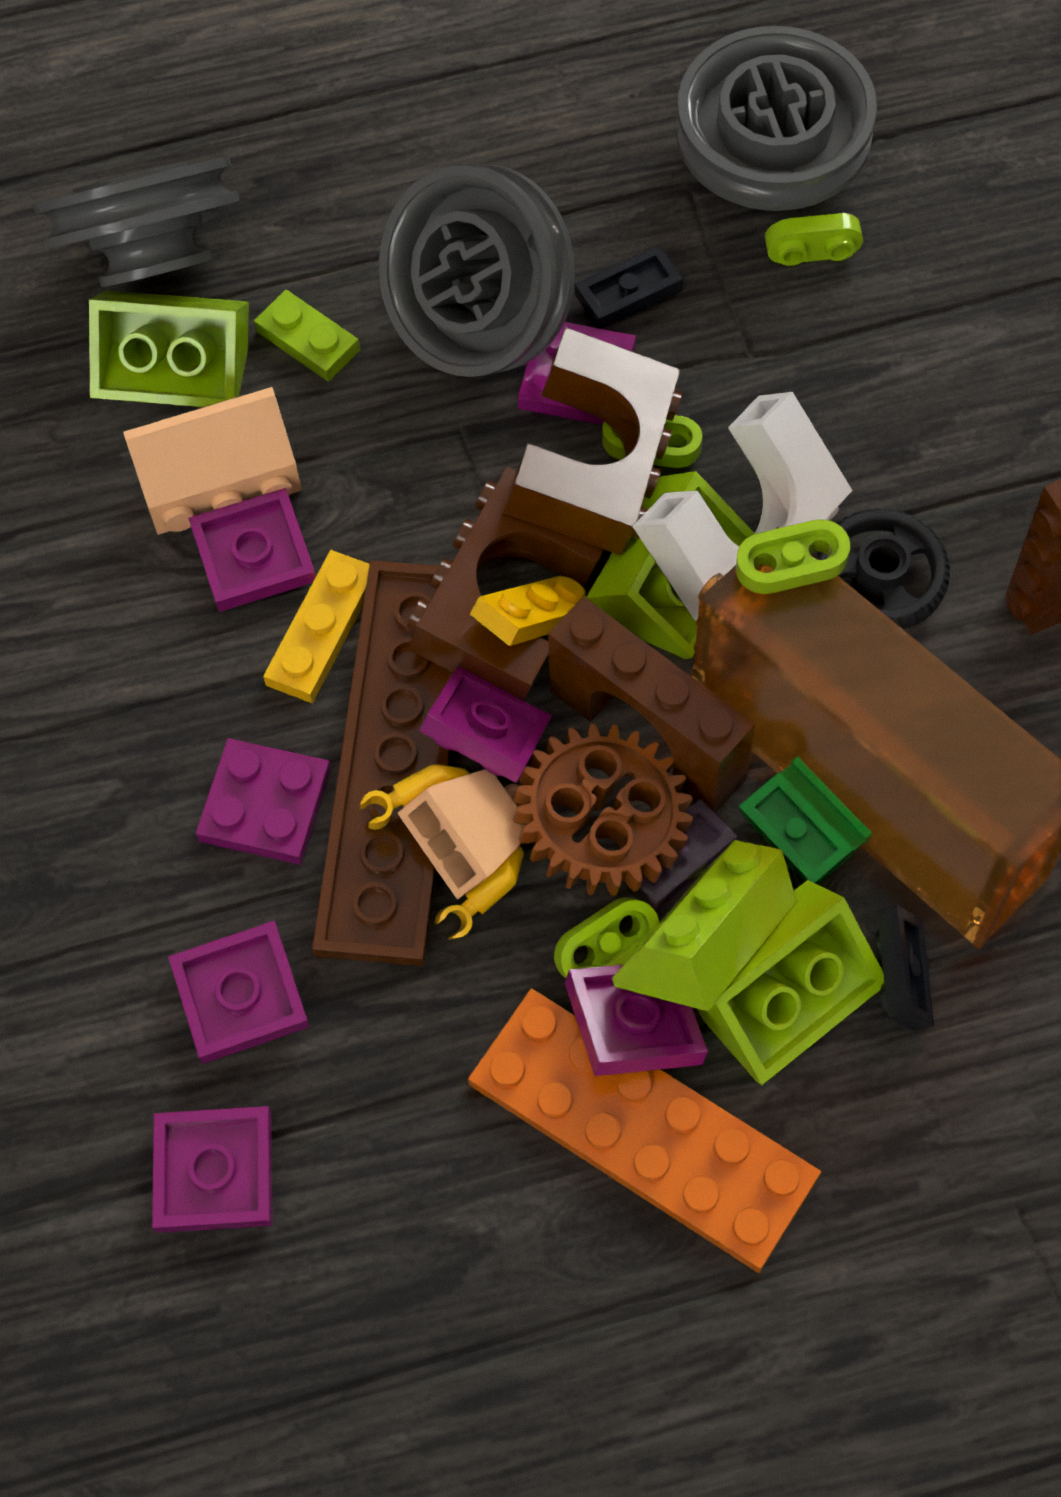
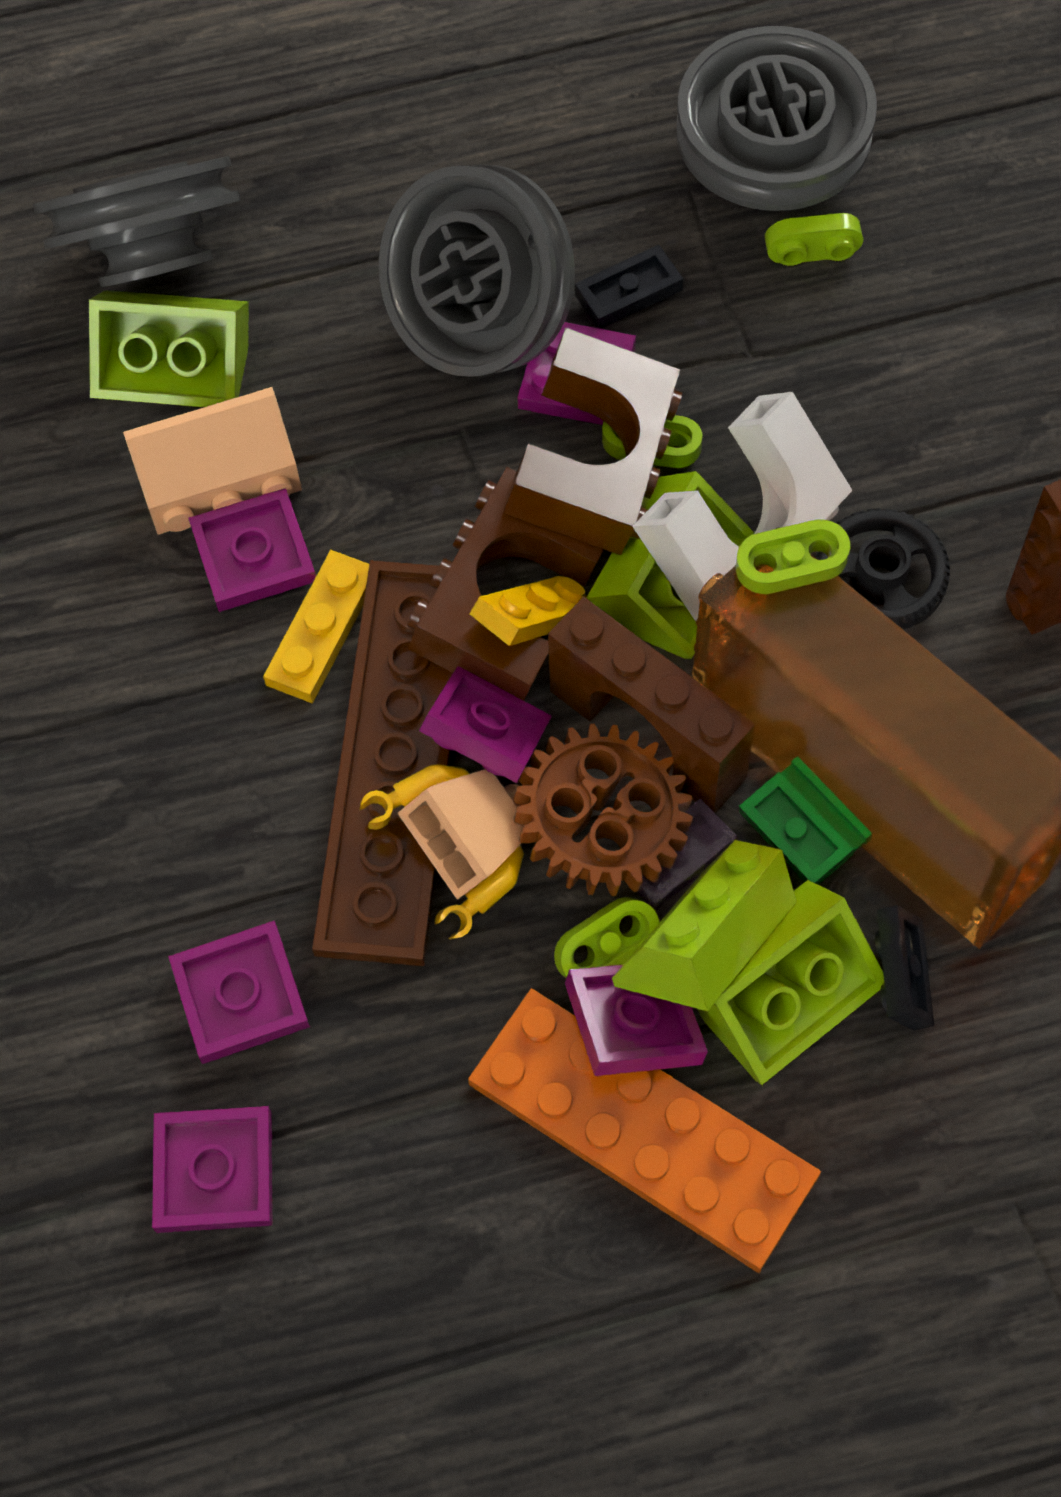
magenta plate [195,738,332,865] -> none
lime plate [254,289,360,382] -> none

